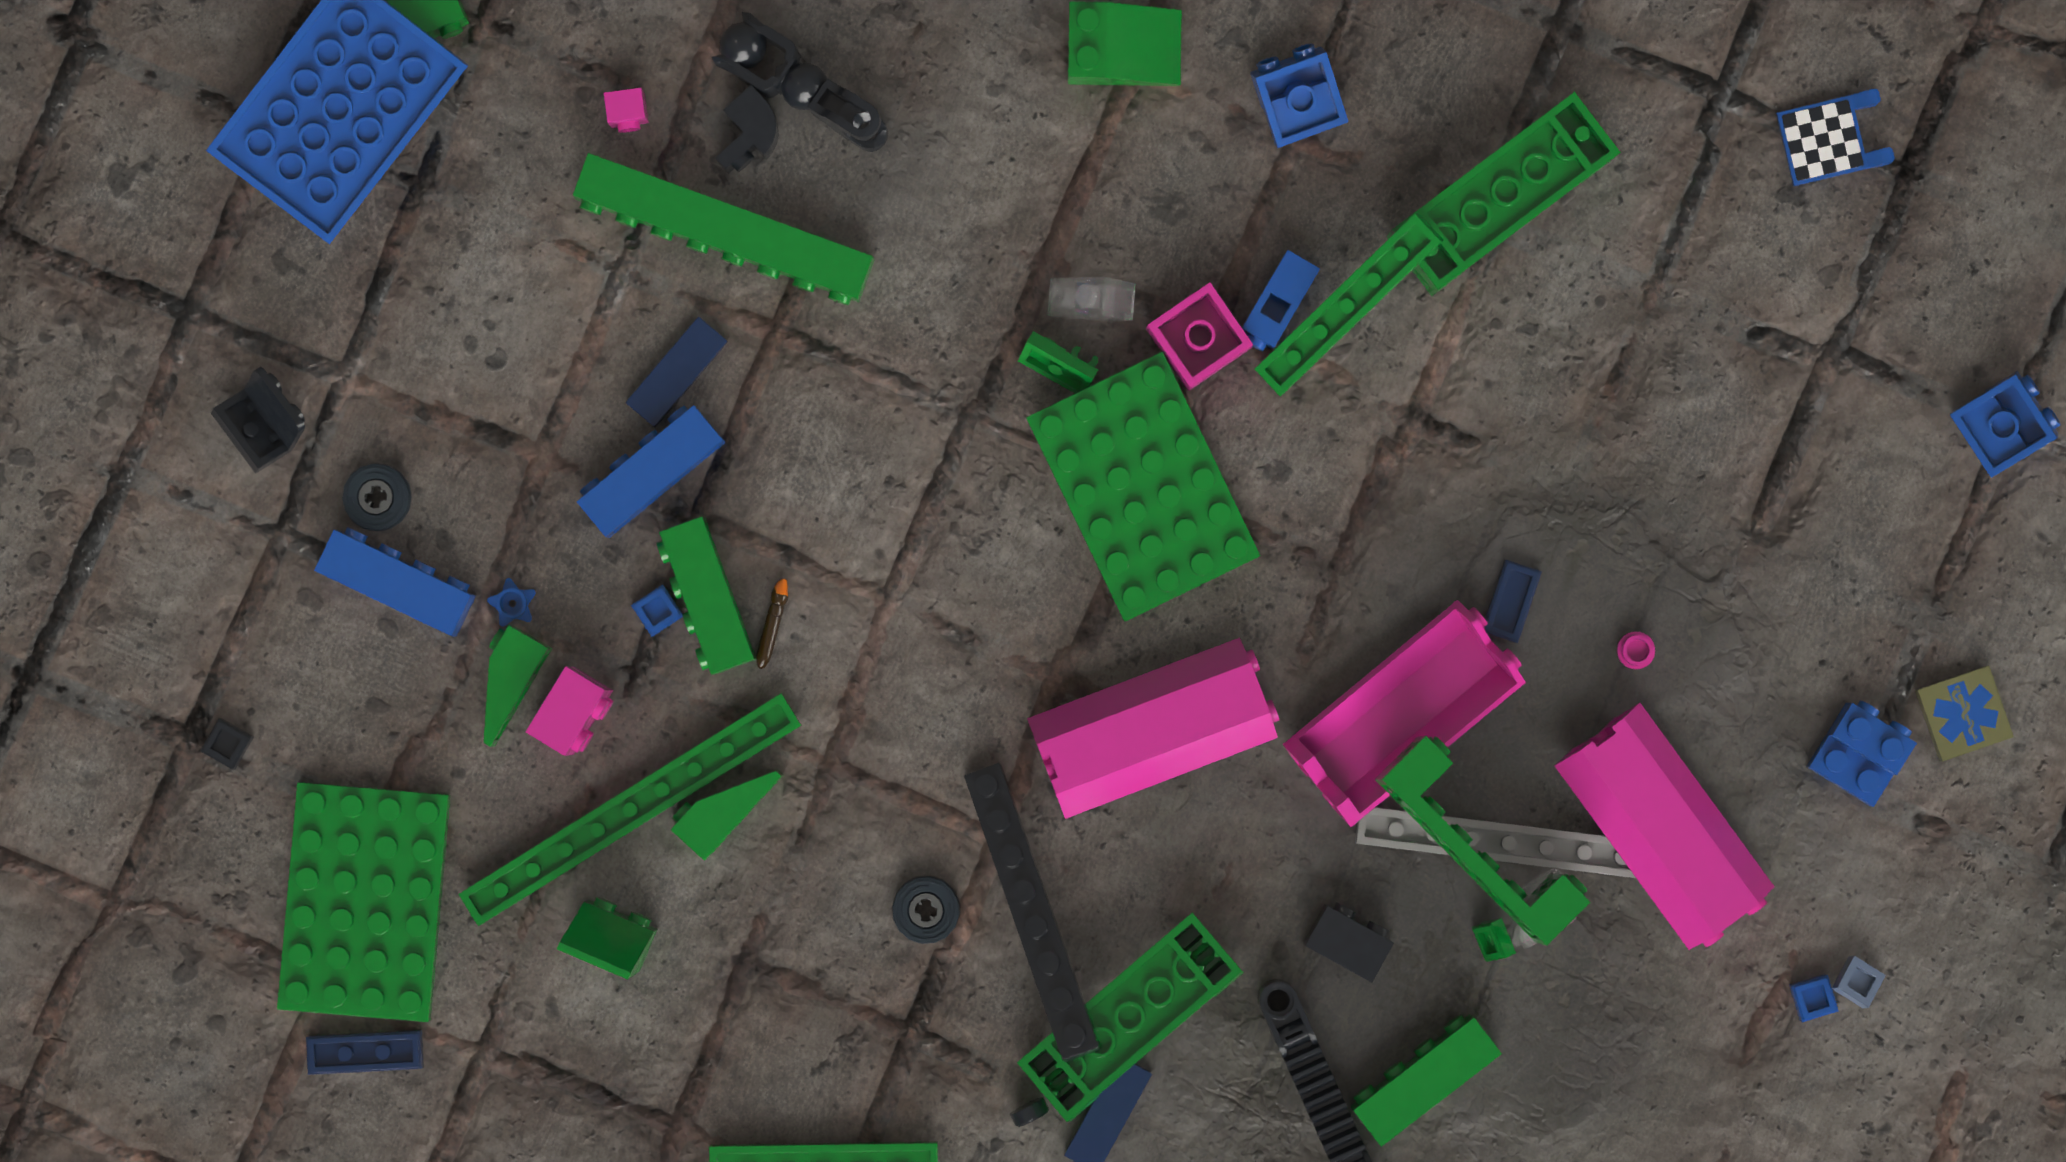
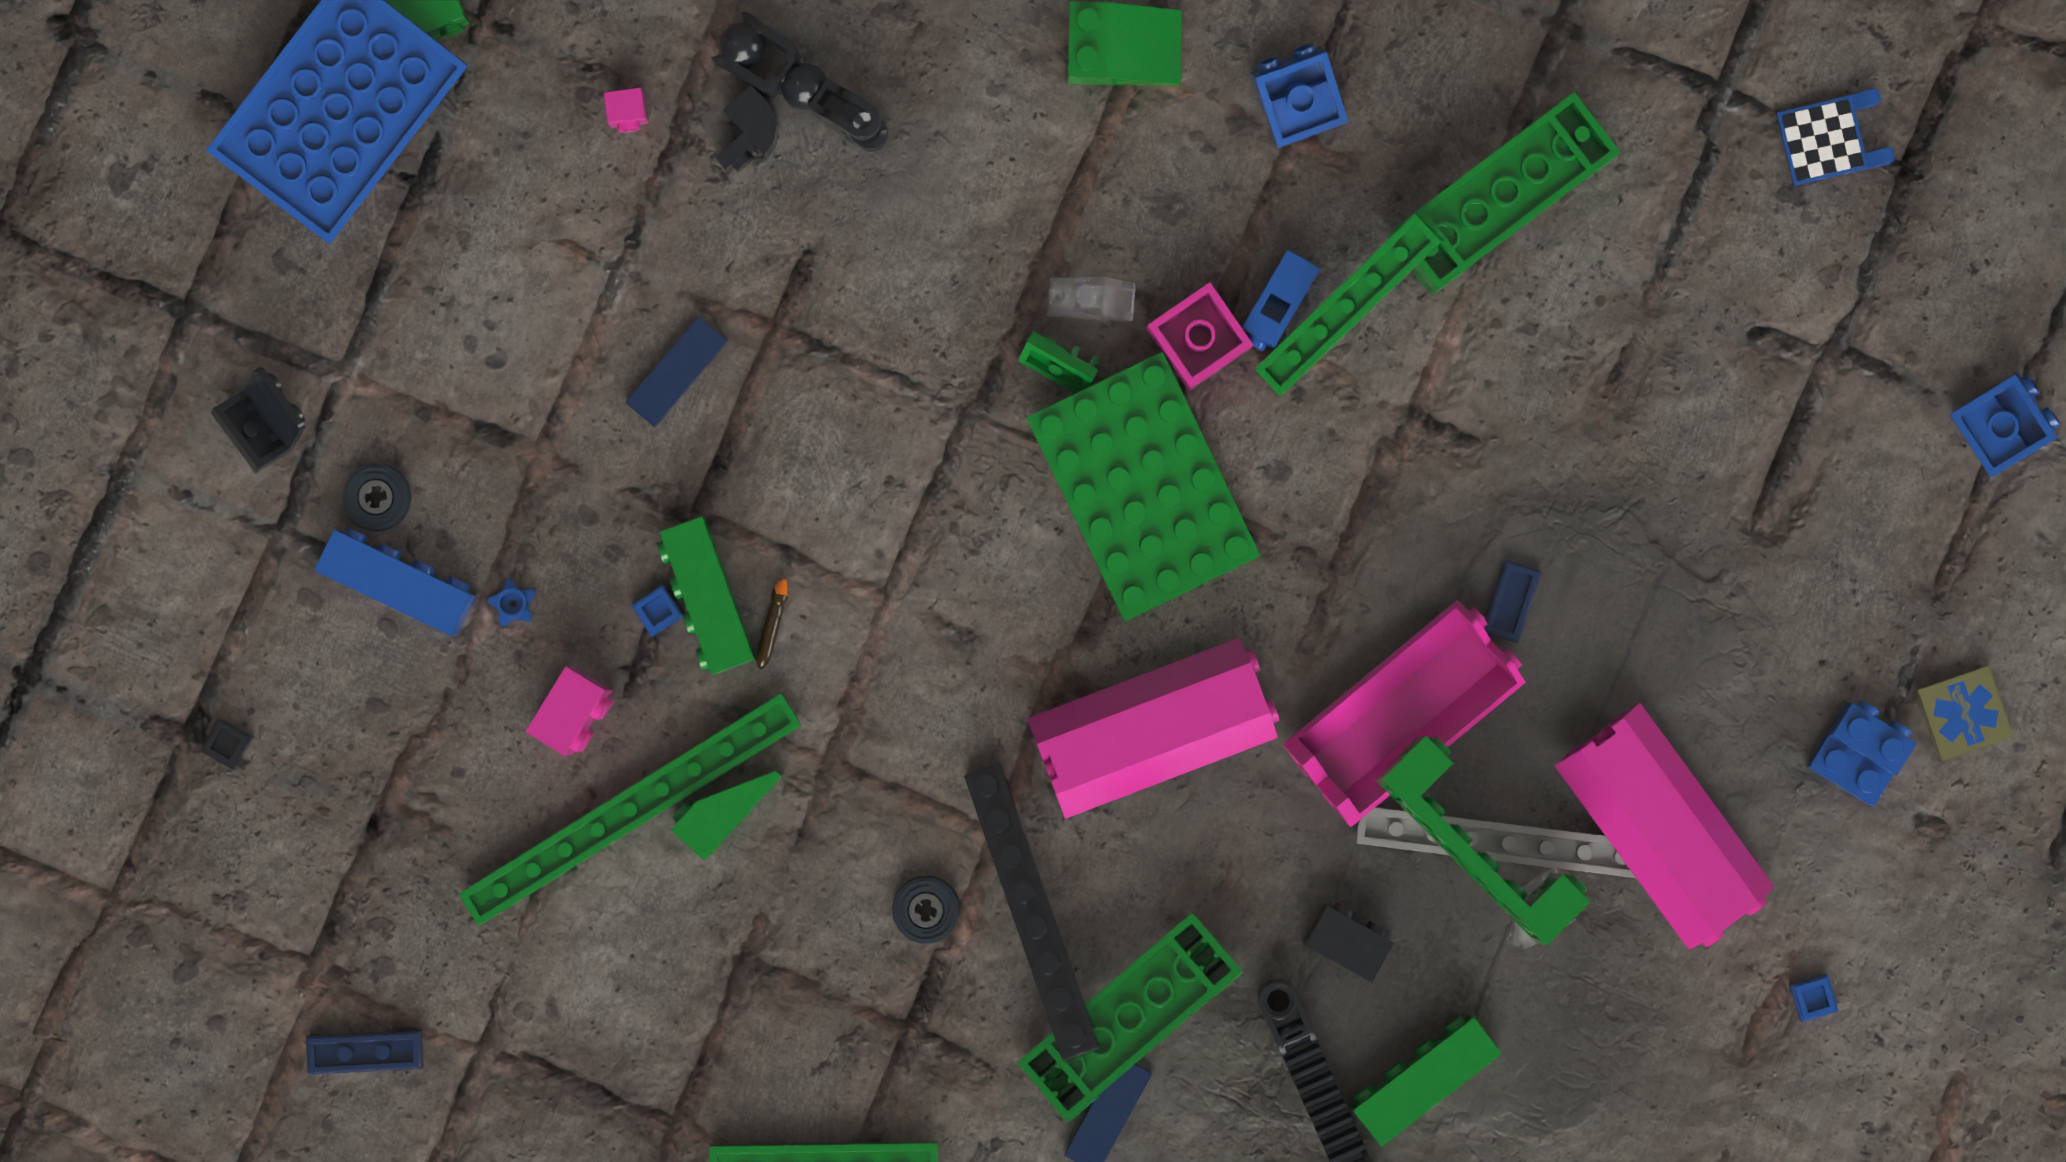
green plate [277,782,451,1022] -> none
green slope [483,625,553,747] -> none
green slope [557,897,658,980] -> none
green brick [573,153,875,306] -> none
blue brick [577,405,726,538] -> none
black tile [1010,1097,1049,1127] -> none
green tile [1472,918,1516,962] -> none
dark pink plate [1617,632,1655,669] -> none
sand blue plate [1831,955,1886,1008] -> none

